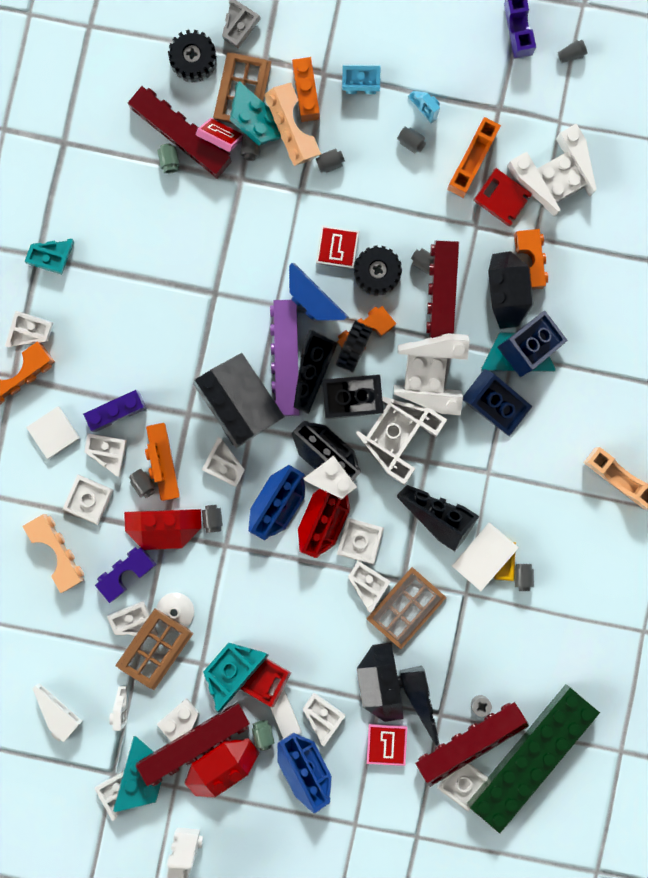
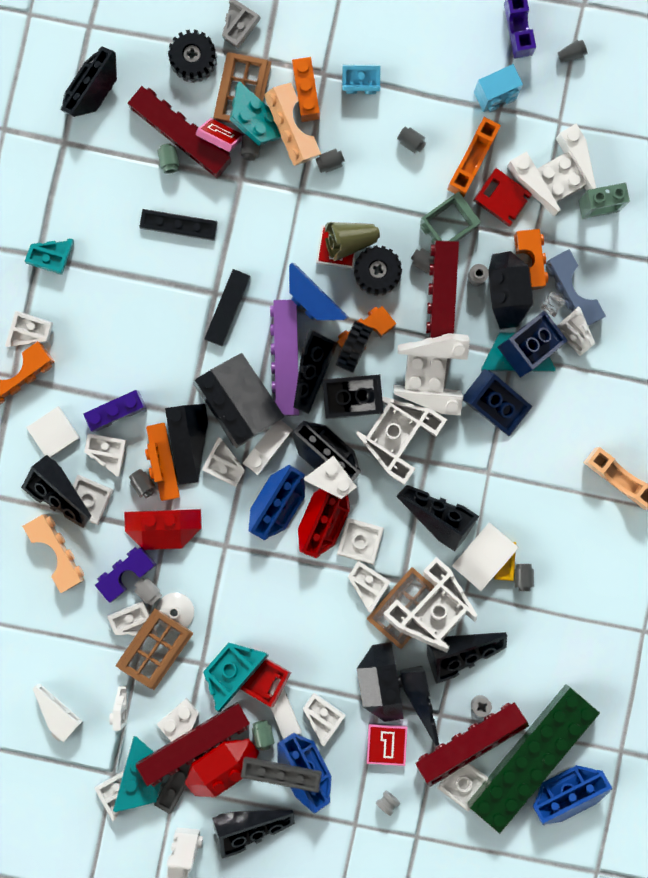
dark grey brick [202,505,223,533] -> none
medium azure wing [408,91,440,123] -> none
none -> black wedge [21,455,91,528]
none -> black wedge [60,46,117,117]
none -> light grey brick [134,577,162,606]
none -> black tile [139,209,218,241]
none -> dark grey tile [154,753,204,814]
none -> black wedge [165,404,208,485]
none -> black tile [204,269,251,347]
none -> black wedge [212,810,295,859]
none -> dark grey tile [241,757,322,793]
none -> white slope [243,420,293,475]
none -> olive cone [325,222,380,261]
none -> light grey wheel [376,791,401,816]
none -> white wedge [383,557,477,653]
none -> sand green window [420,192,481,244]
none -> black wedge [427,632,507,684]
none -> light grey brick [468,264,489,286]
none -> medium azure brick [474,64,523,112]
none -> blue wedge [533,765,613,825]
none -> clear leg [540,291,566,317]
none -> sand blue arch [546,249,606,326]
none -> white wing [557,306,595,356]
none -> sand green window [578,182,630,219]

